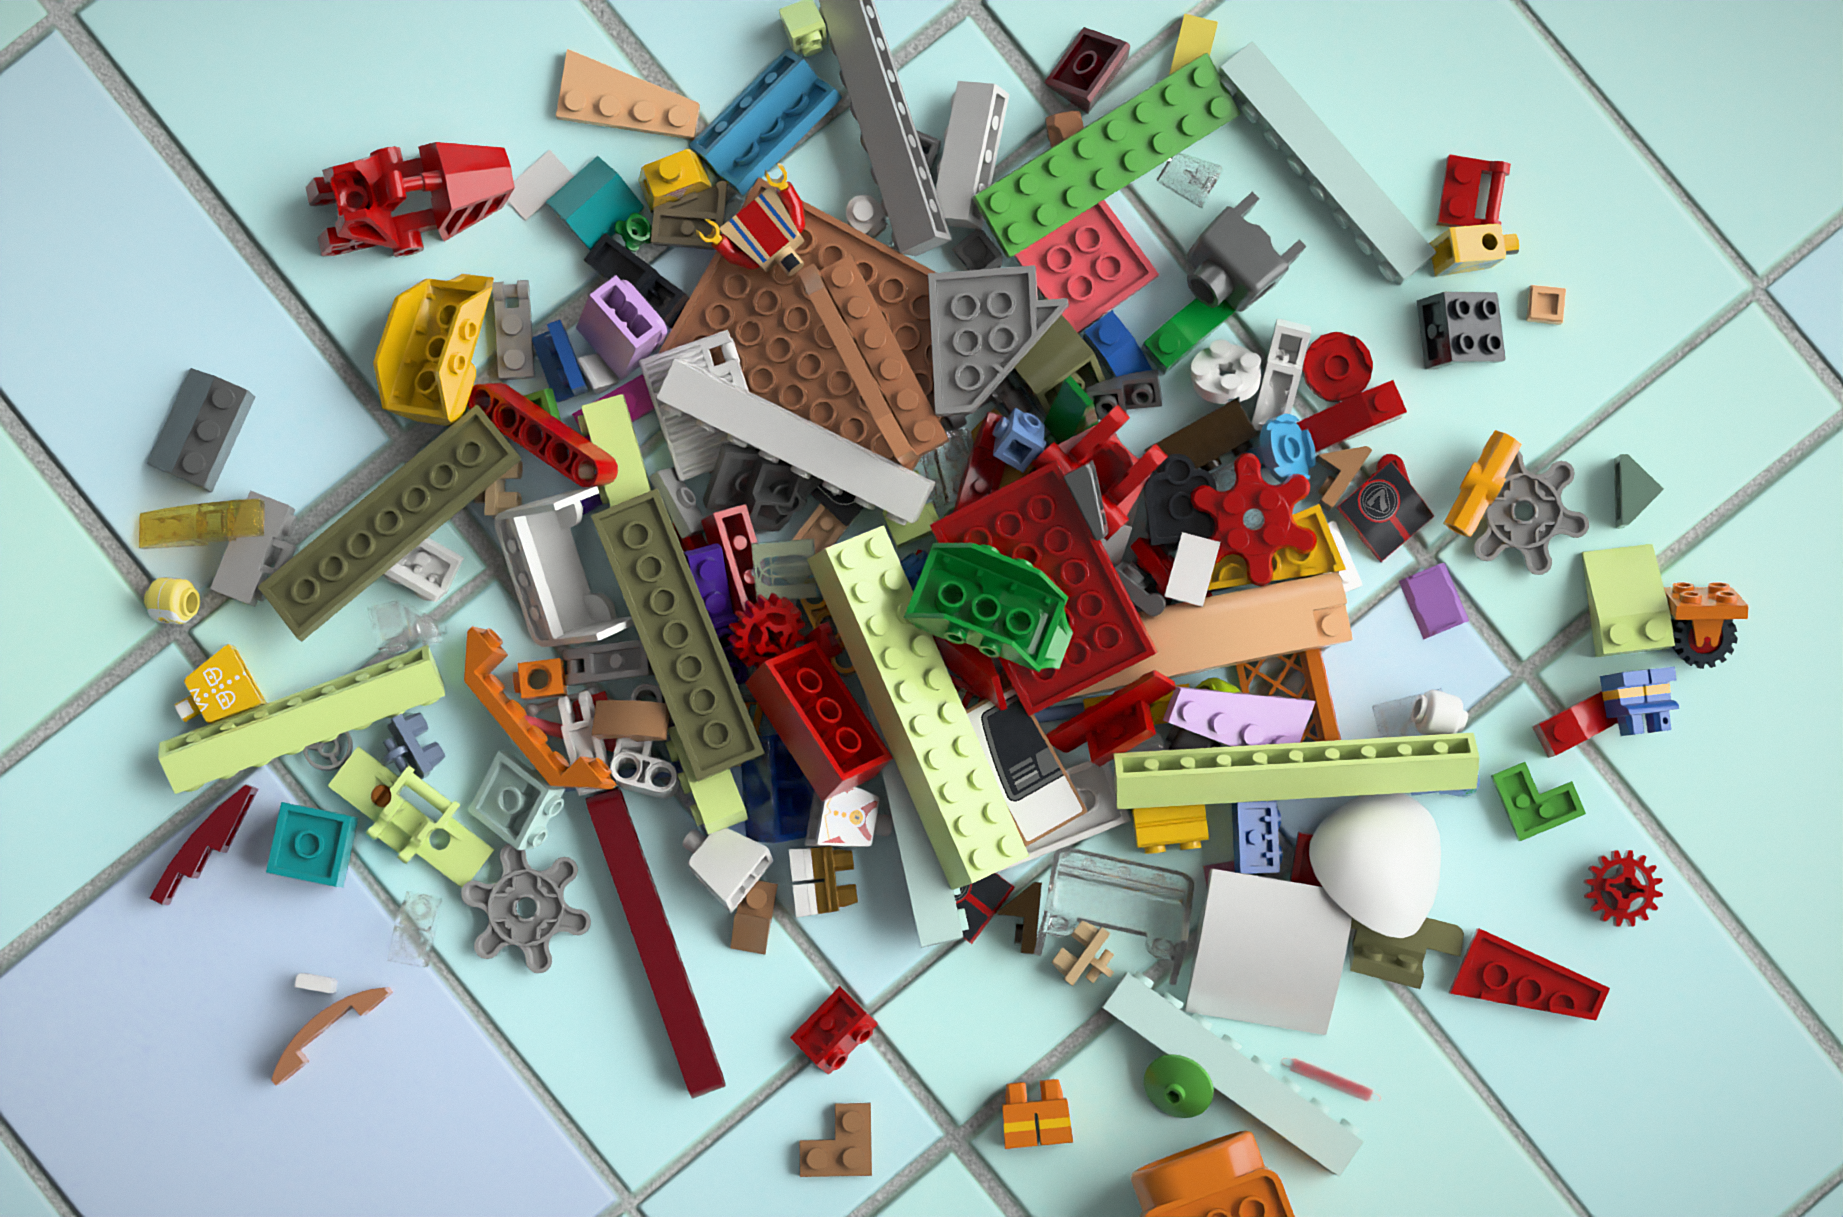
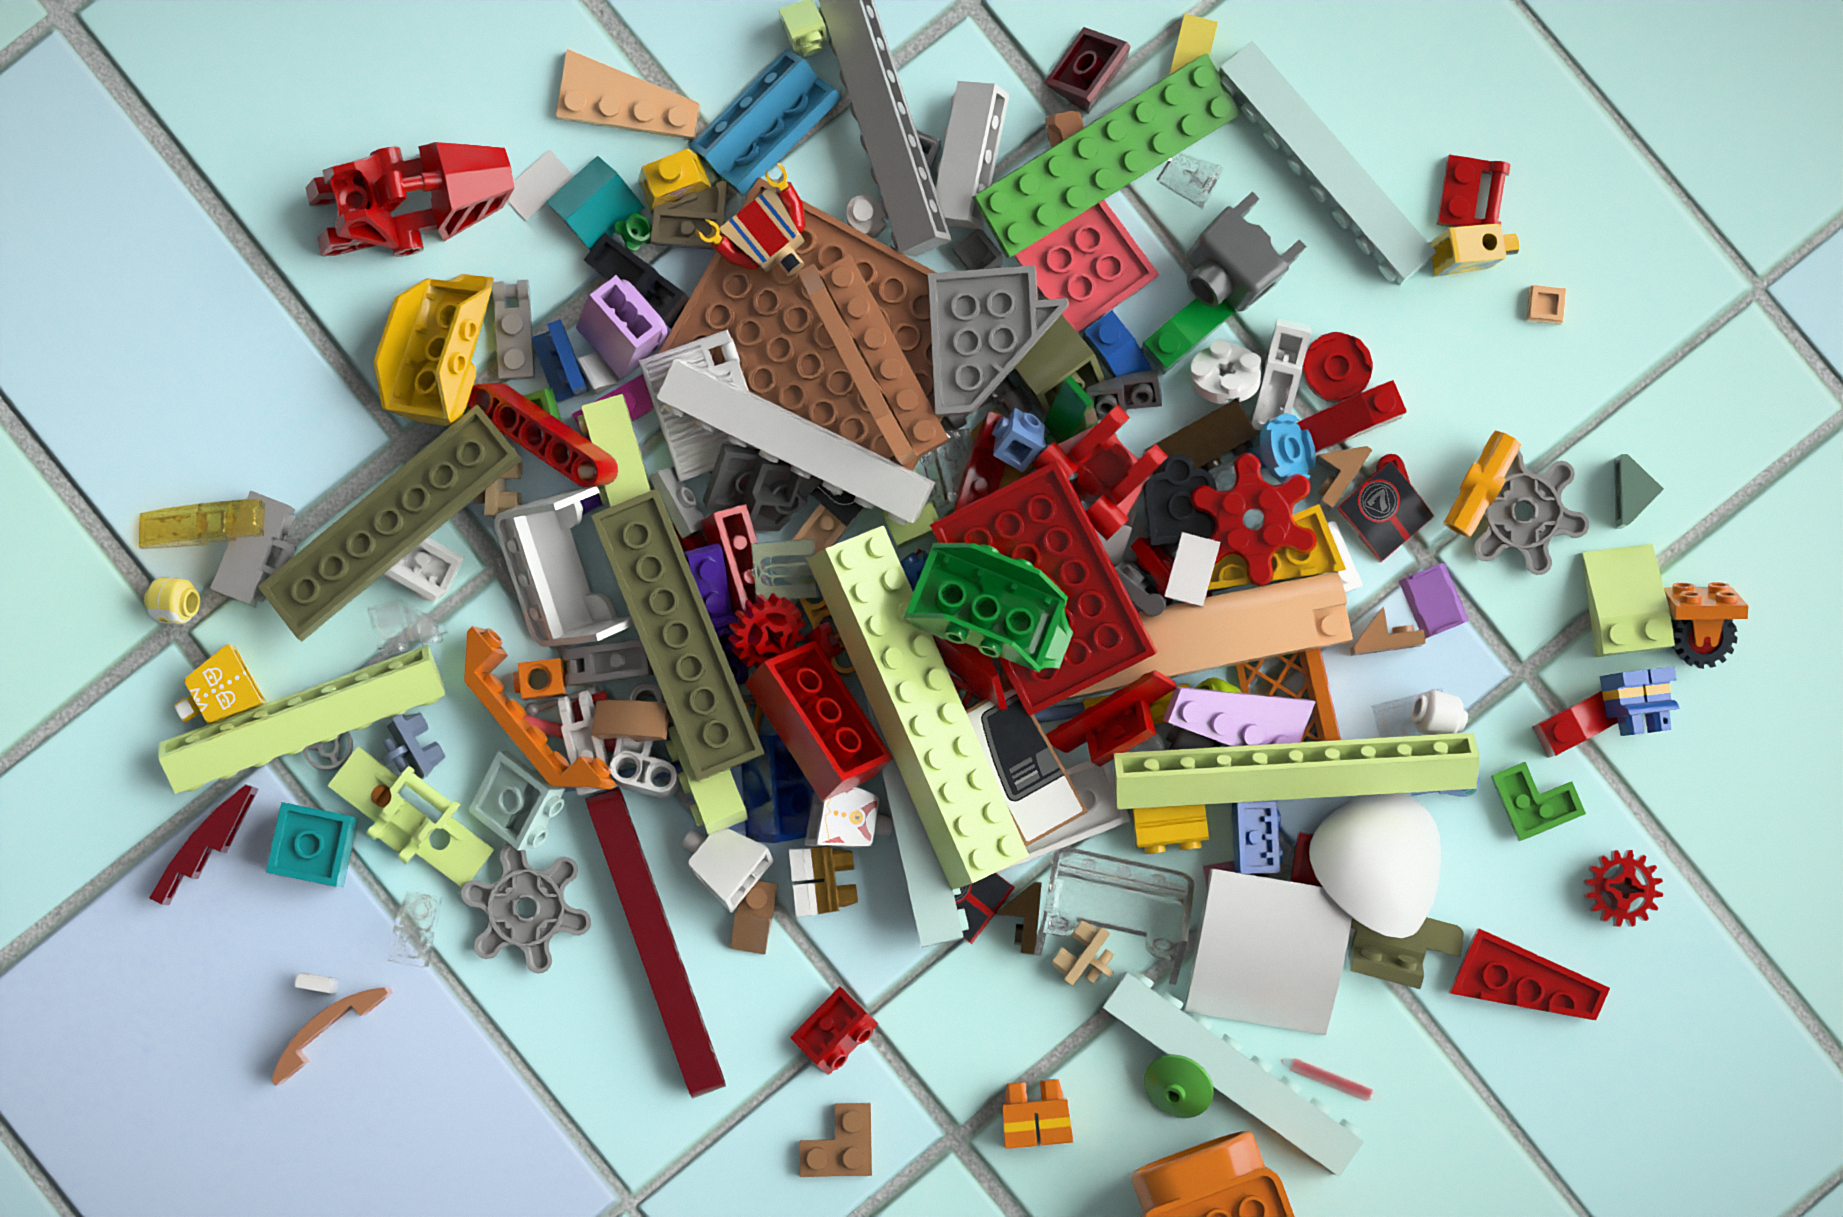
dark grey slope [147,368,256,492] -> none
dark grey slope [1063,460,1108,541] -> none
black bracket [1417,292,1506,370] -> none
none -> medium nougat slope [1350,607,1426,656]

